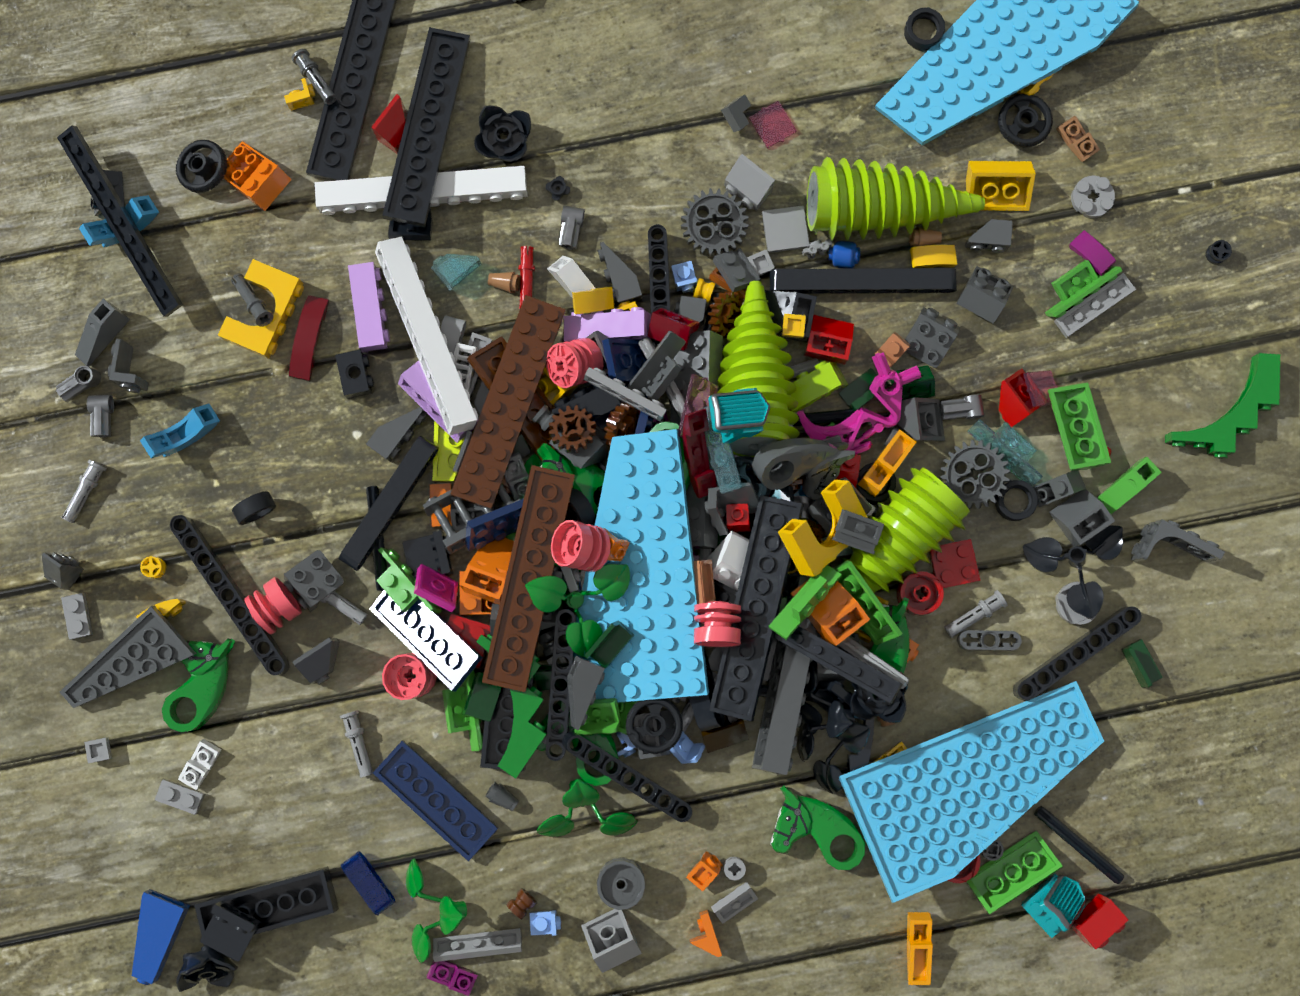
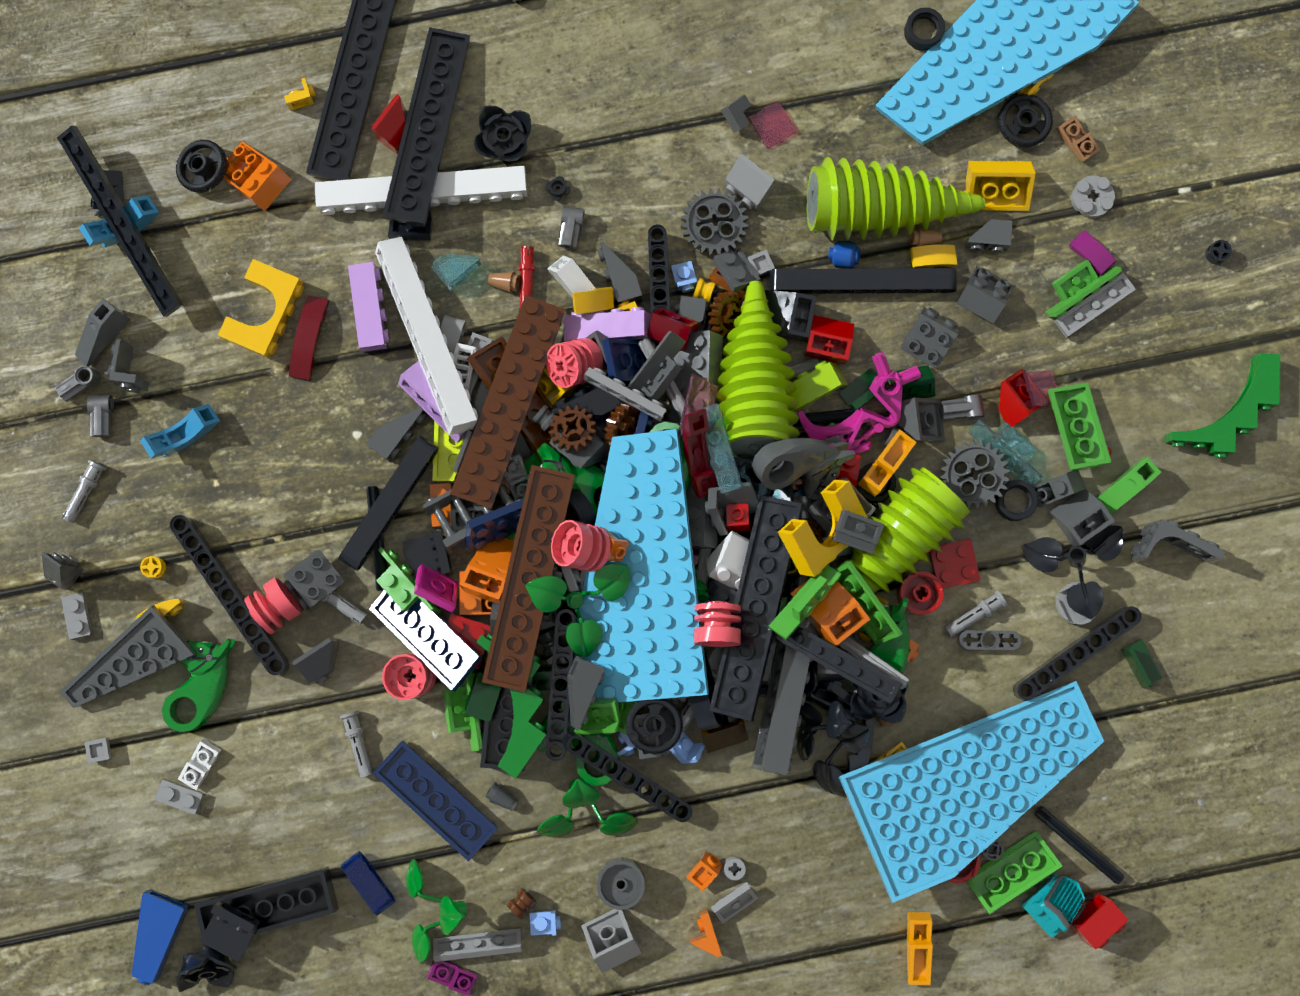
dark grey pin [231,274,273,327] -> none
black tyre [232,491,276,525] -> none
dark grey pin [292,49,337,105] -> none
black brick [335,349,374,399] -> none
dark green panel [584,621,634,669] -> none
nougat tile [693,560,715,604] -> none
teal piece [708,388,770,444] -> none
light grey tile [762,205,809,253] -> none
green animal [771,785,865,870] -> none
yellow plate [782,313,806,338] -> none
light grey piece [802,239,832,259] -> none
nougat bracket [875,332,911,368] -> none

